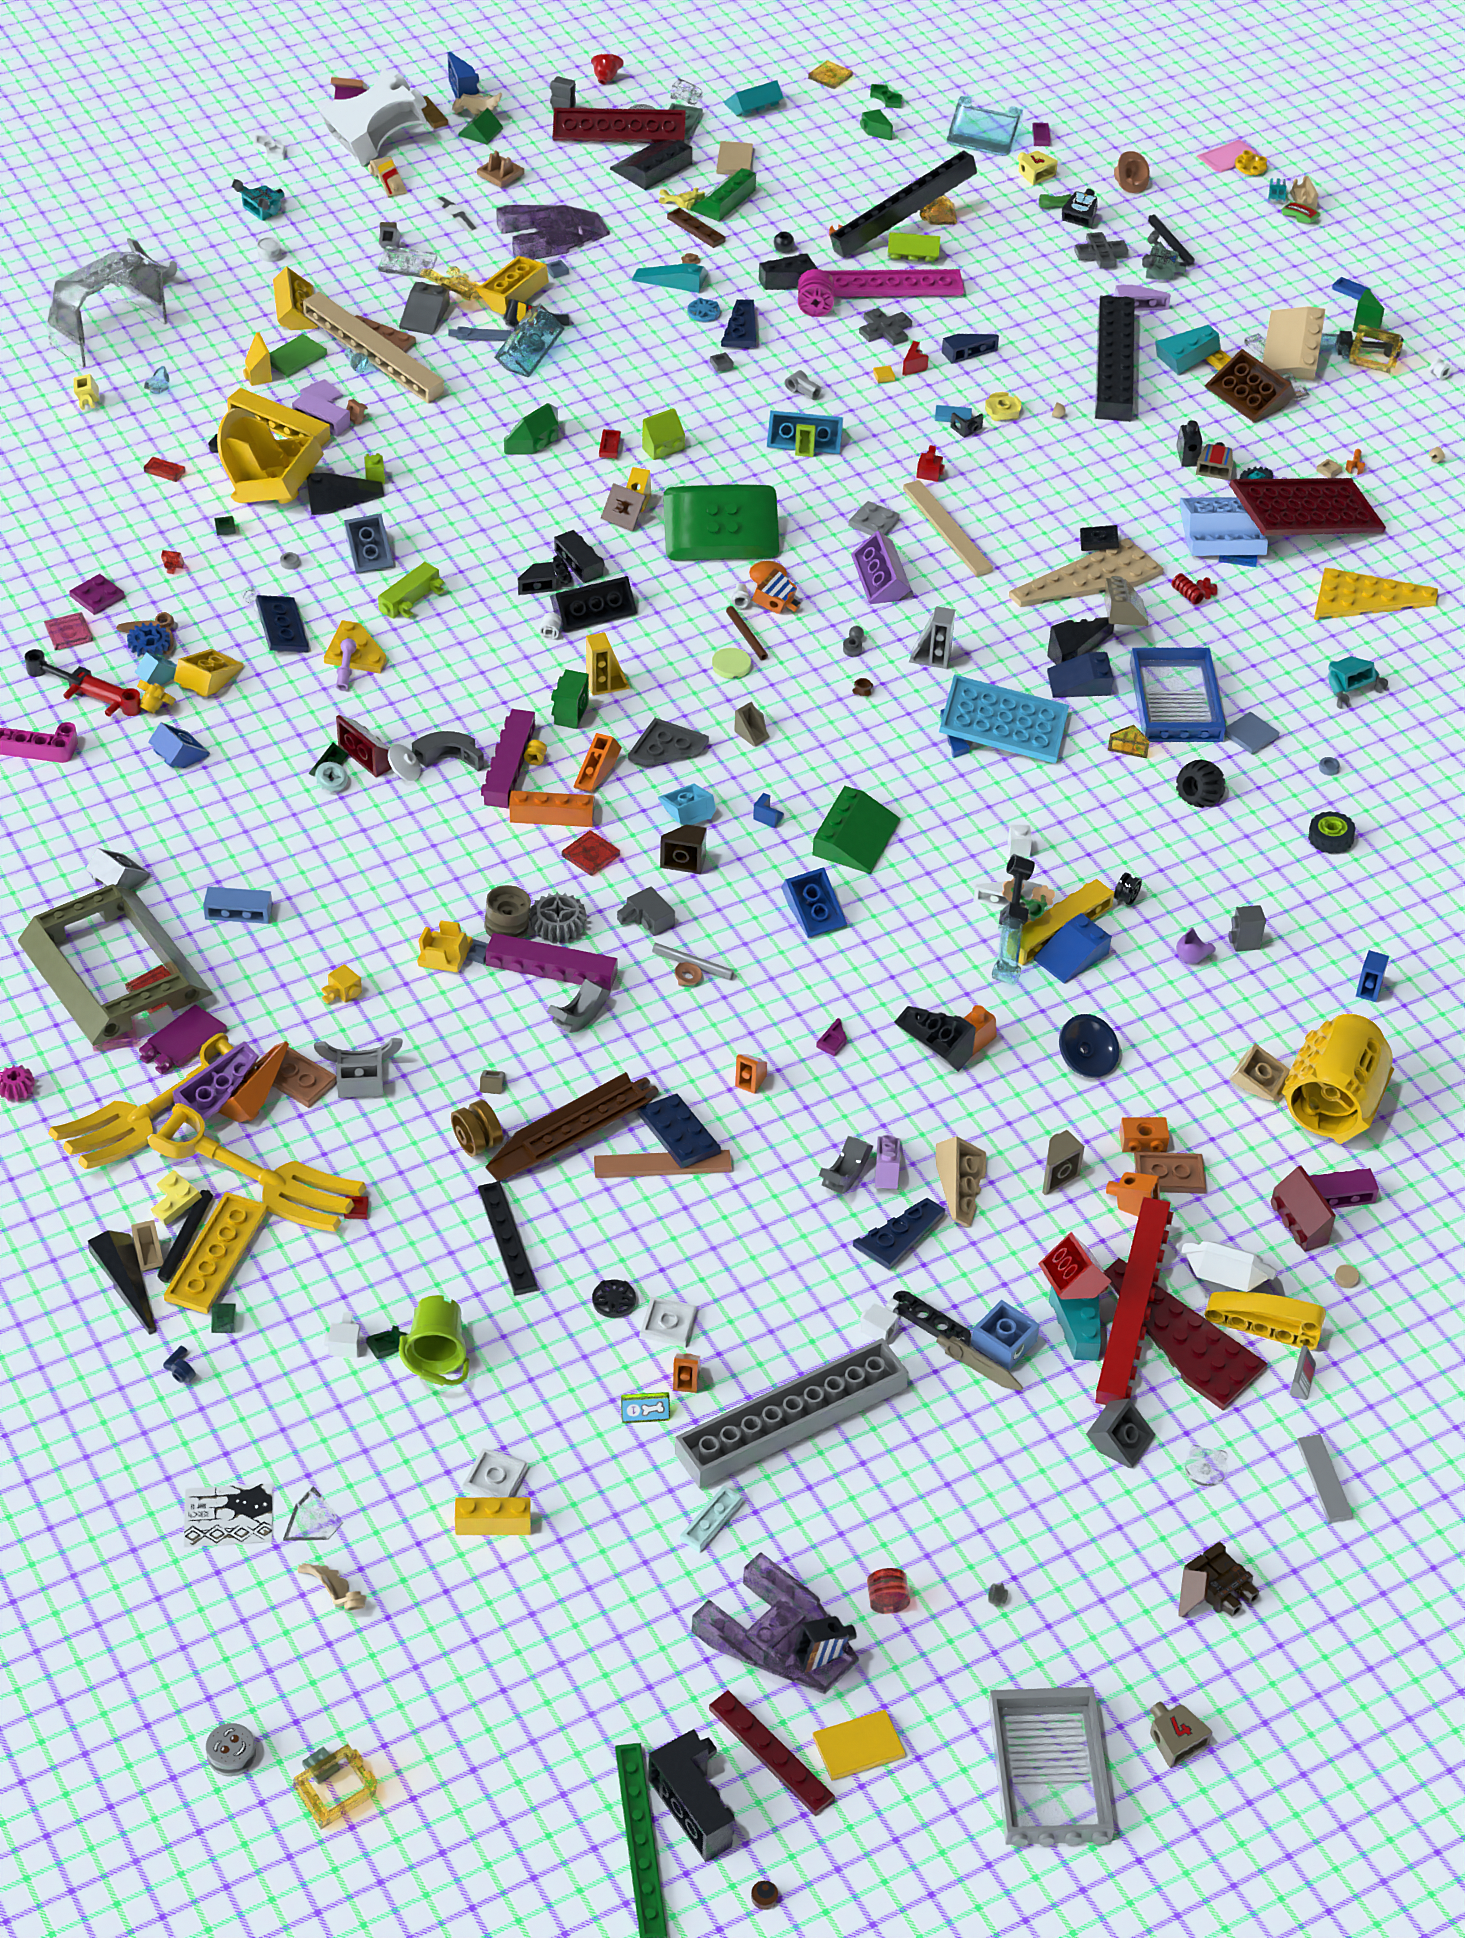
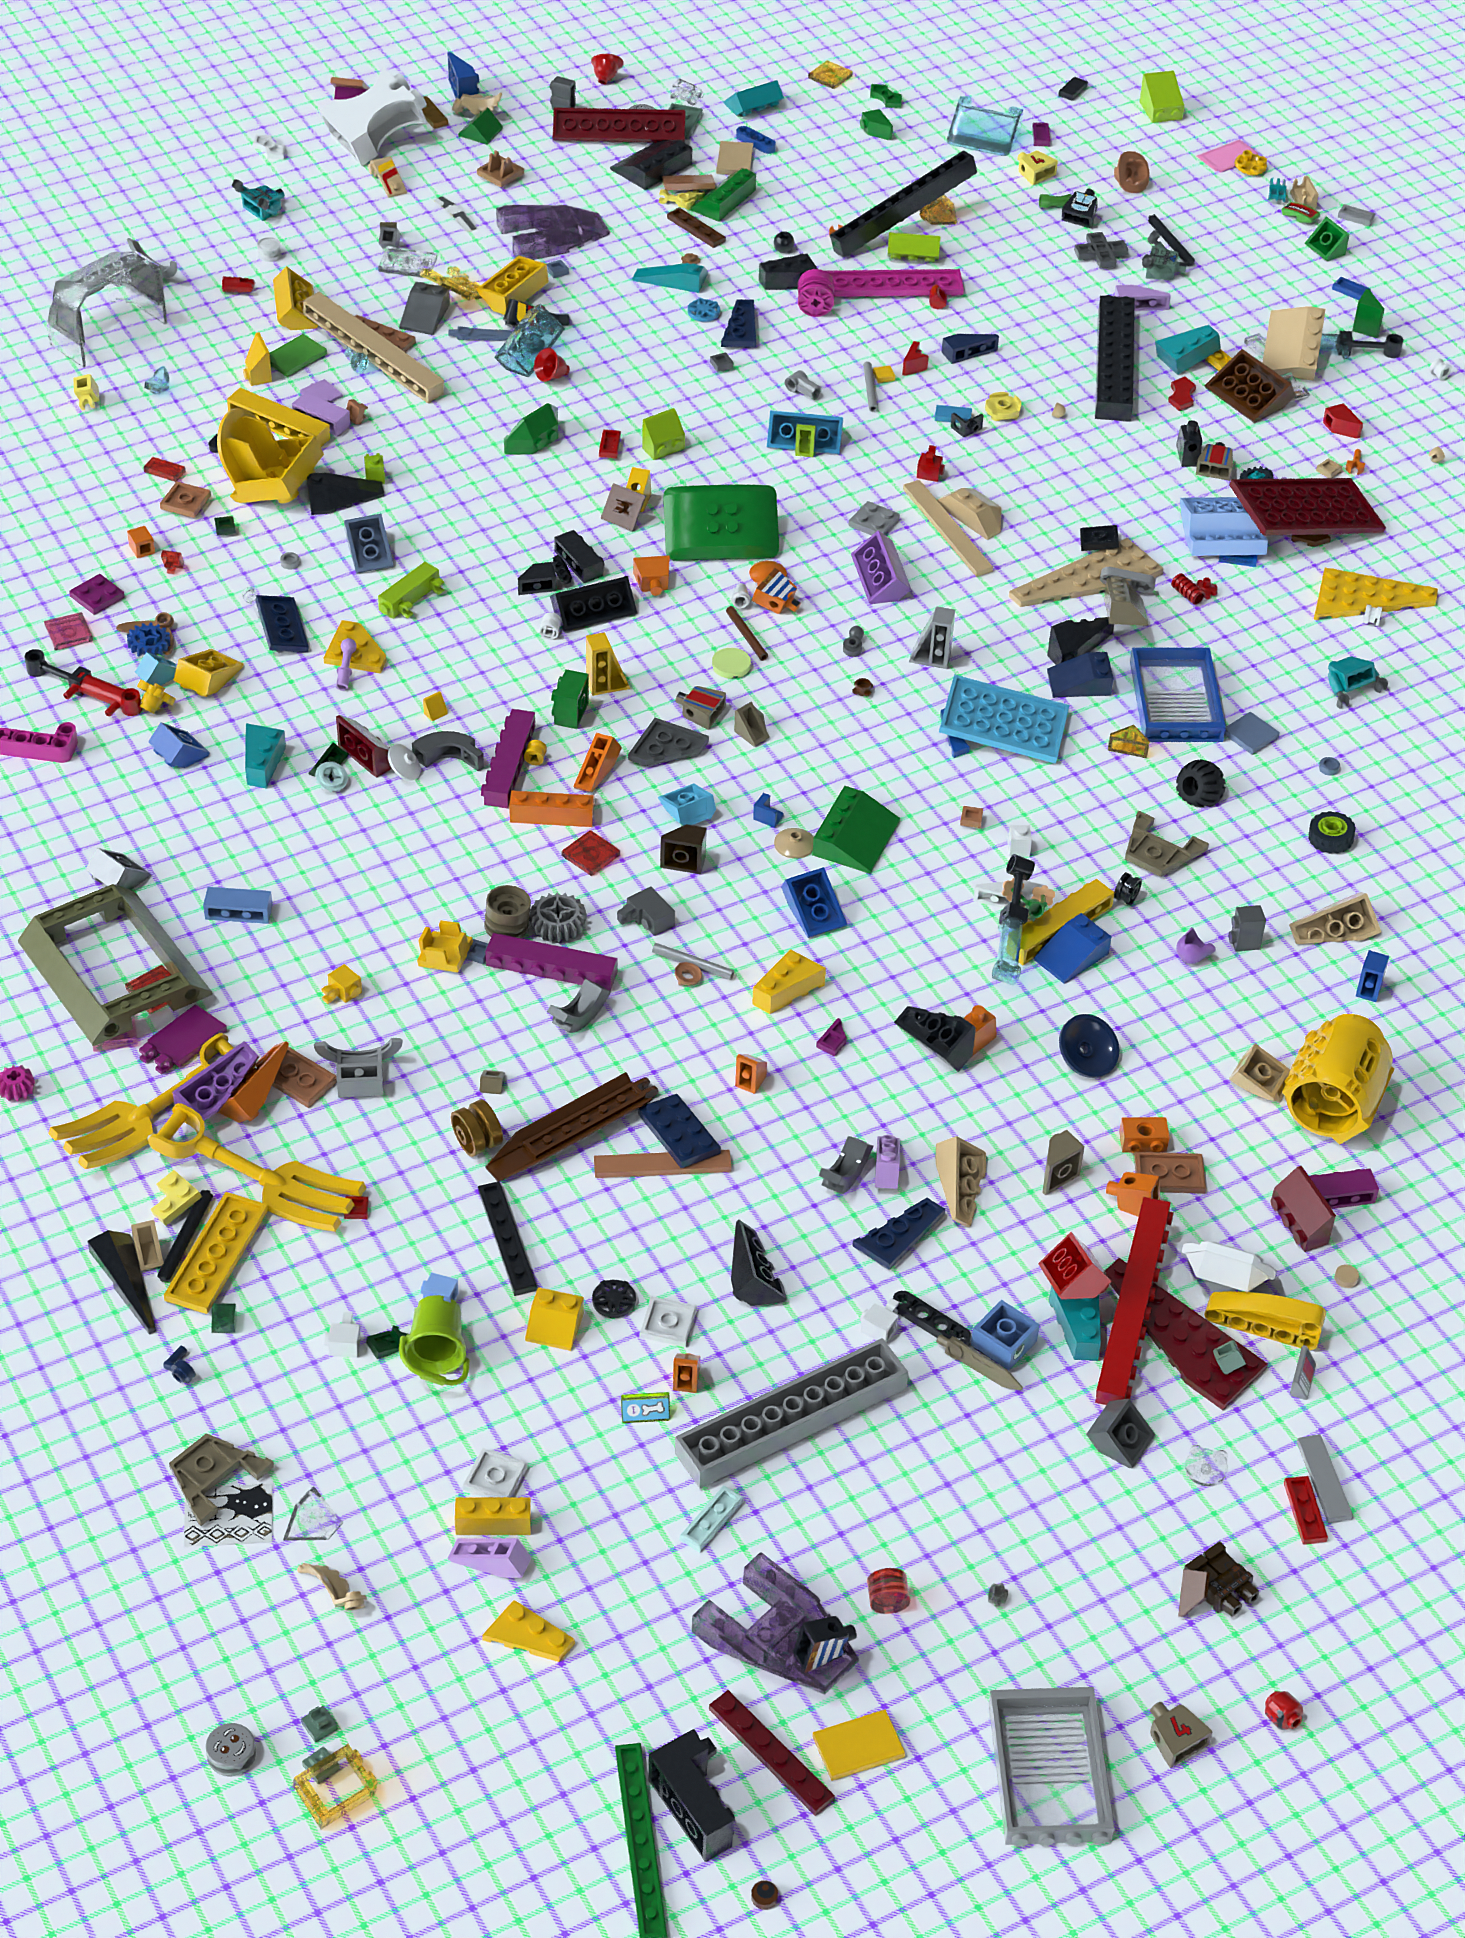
dark grey plate [859,308,912,346] -> none
clear yellow window [1349,325,1403,374] -> none
none -> orange brick [127,525,155,559]
none -> nougat plate [160,481,211,518]
none -> dark tan wing [169,1433,274,1526]
none -> red hinge [222,276,256,293]
none -> teal wedge [245,723,286,789]
none -> sand green tile [301,1705,338,1743]
none -> light blue brick [420,1272,459,1303]
none -> yellow slope [423,691,448,721]
none -> lavender slope [447,1538,532,1578]
none -> yellow wing [482,1600,575,1662]
none -> yellow slope [525,1287,584,1351]
none -> red hat [534,348,570,382]
none -> orange torso [633,555,670,596]
none -> nougat tile [662,174,715,191]
none -> dark tan torso [675,686,726,730]
none -> black wedge [731,1219,787,1306]
none -> blue beam [736,126,776,154]
none -> yellow wedge [752,949,826,1014]
none -> tan dish [774,828,814,859]
none -> light grey piece [863,361,878,412]
none -> red brick [929,284,947,309]
none -> tan wedge [937,488,1001,540]
none -> nougat plate [960,805,984,828]
none -> black tile [1058,76,1088,101]
none -> light grey beam [1100,567,1156,593]
none -> dark tan wing [1125,810,1209,877]
none -> lime slope [1139,70,1185,123]
none -> red tile [1168,376,1196,411]
none -> sand green slope [1213,1340,1246,1374]
none -> red head [1265,1691,1304,1730]
none -> red tile [1284,1476,1328,1545]
none -> tan wedge [1289,892,1381,944]
none -> reddish brown tile [1291,534,1331,547]
none -> green slope [1304,216,1350,262]
none -> red slope [1323,403,1363,439]
none -> light grey tile [1337,204,1376,227]
none -> white wheel [1363,604,1382,626]

